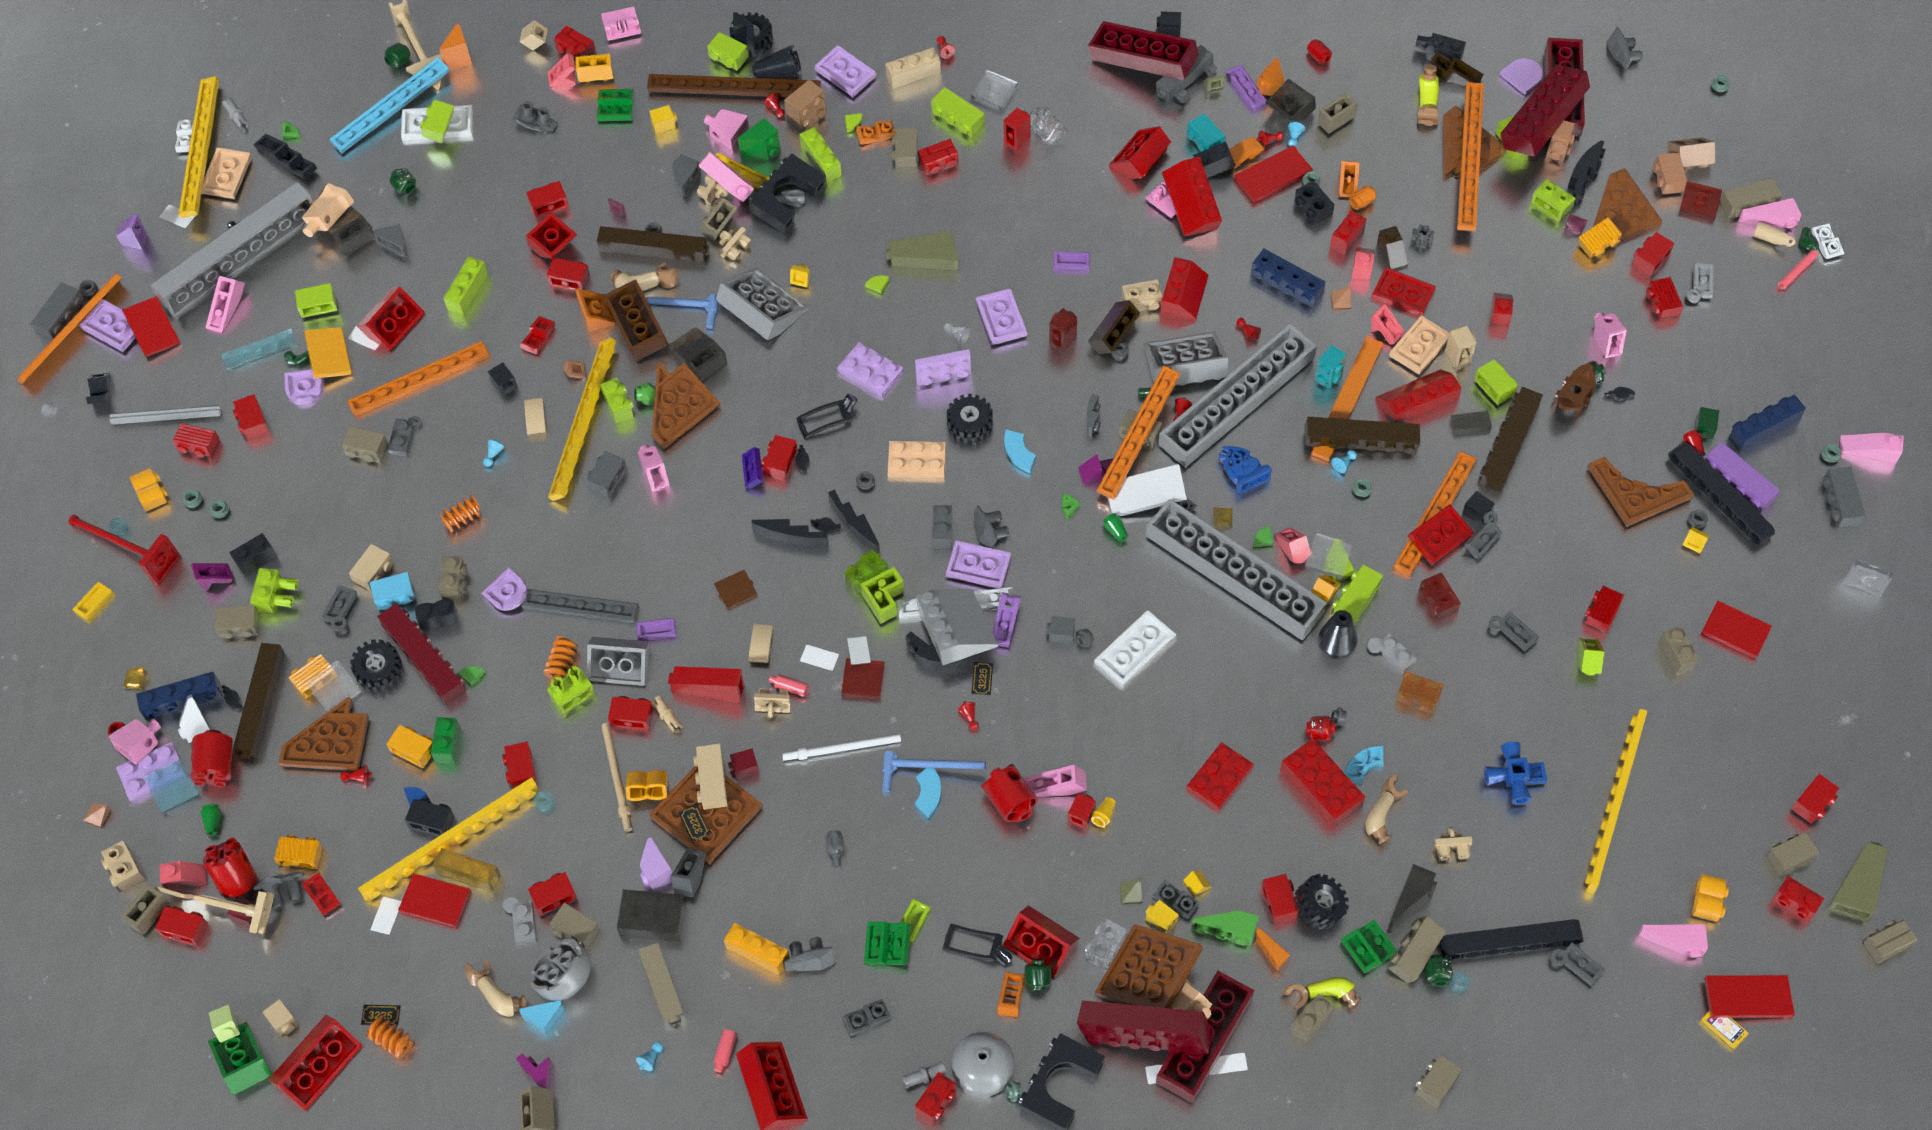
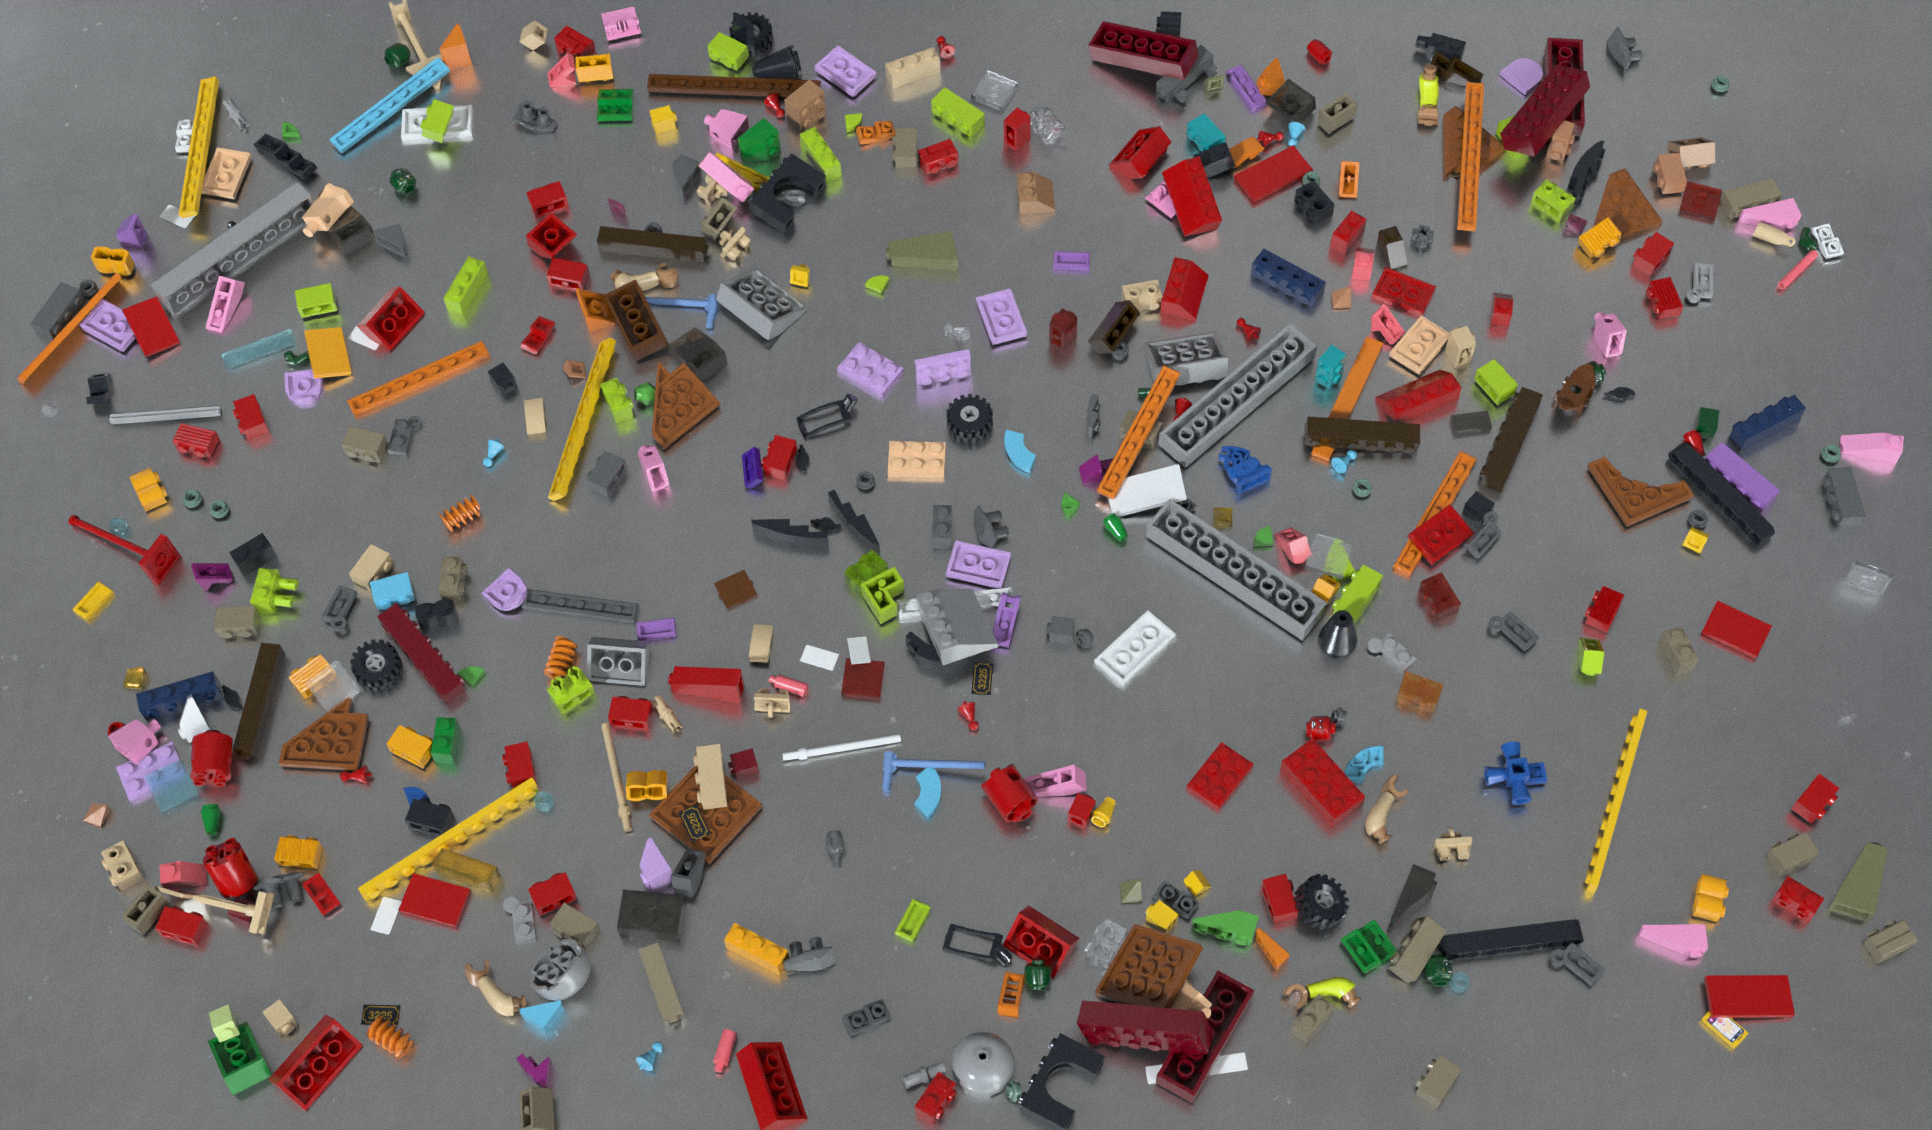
green slope [864,921,911,965] -> none
orange brick [1349,185,1376,210] -> none
none -> light orange brick [91,246,135,276]
none -> medium nougat slope [1017,172,1055,214]

